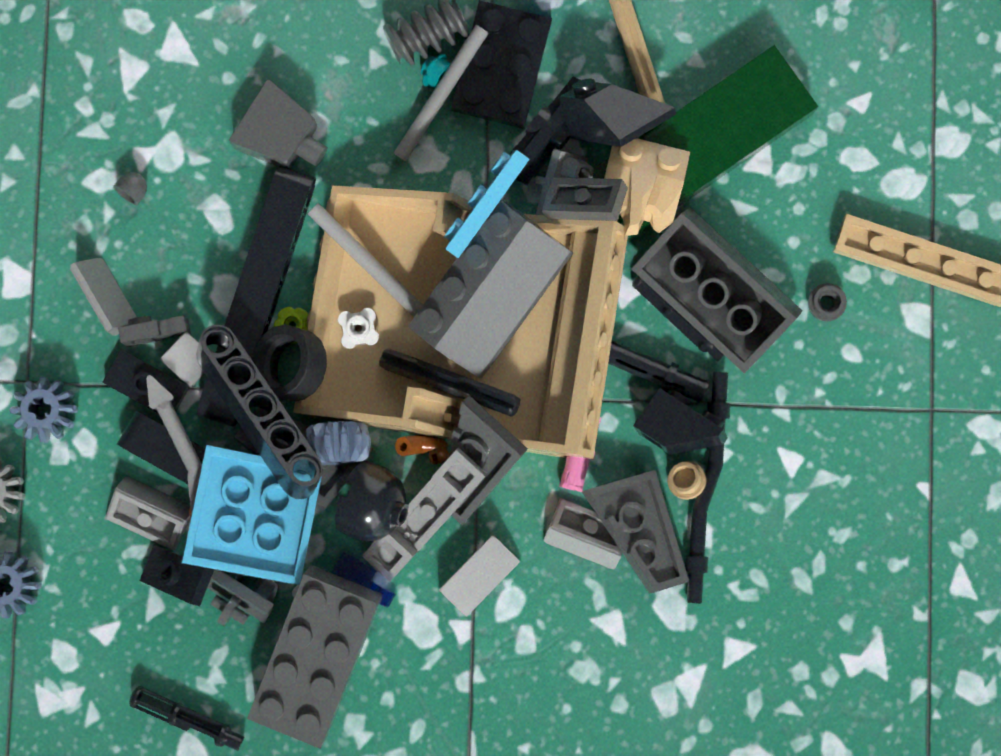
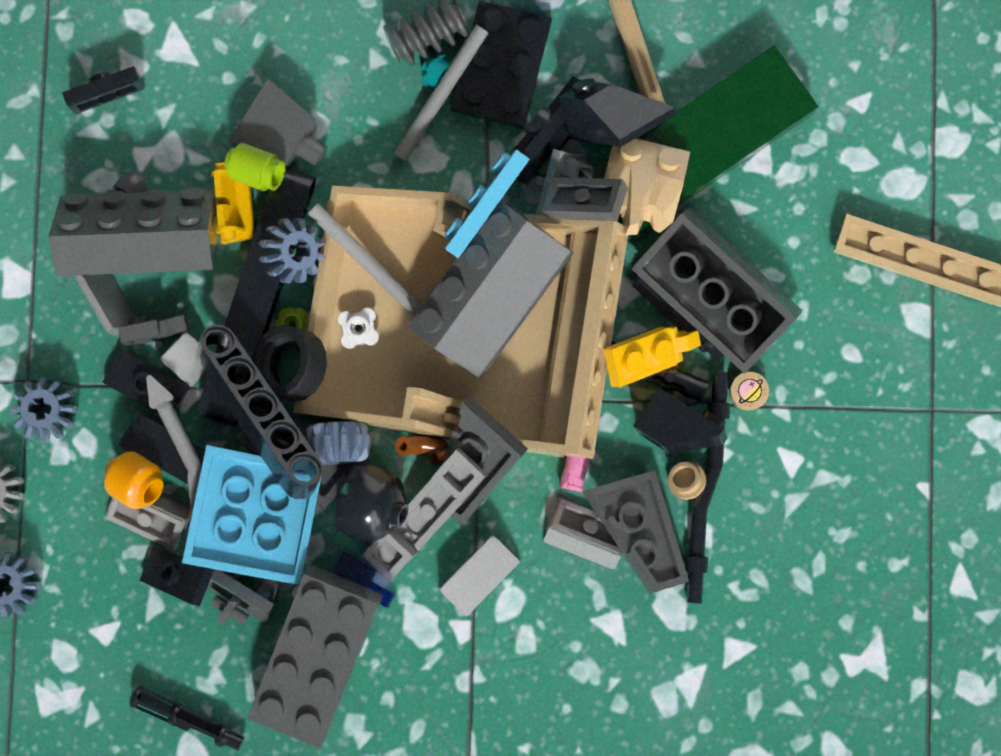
black axle [379,348,520,417] -> none
dark grey plate [808,283,847,322] -> none
none -> dark grey brick [48,187,218,276]
none -> black plate [62,66,145,114]
none -> light orange head [104,451,163,509]
none -> yellow hinge [211,162,254,245]
none -> lime brick [225,143,285,191]
none -> sand blue gear [258,218,326,283]
none -> yellow hinge [603,327,701,388]
none -> tile [729,372,769,411]

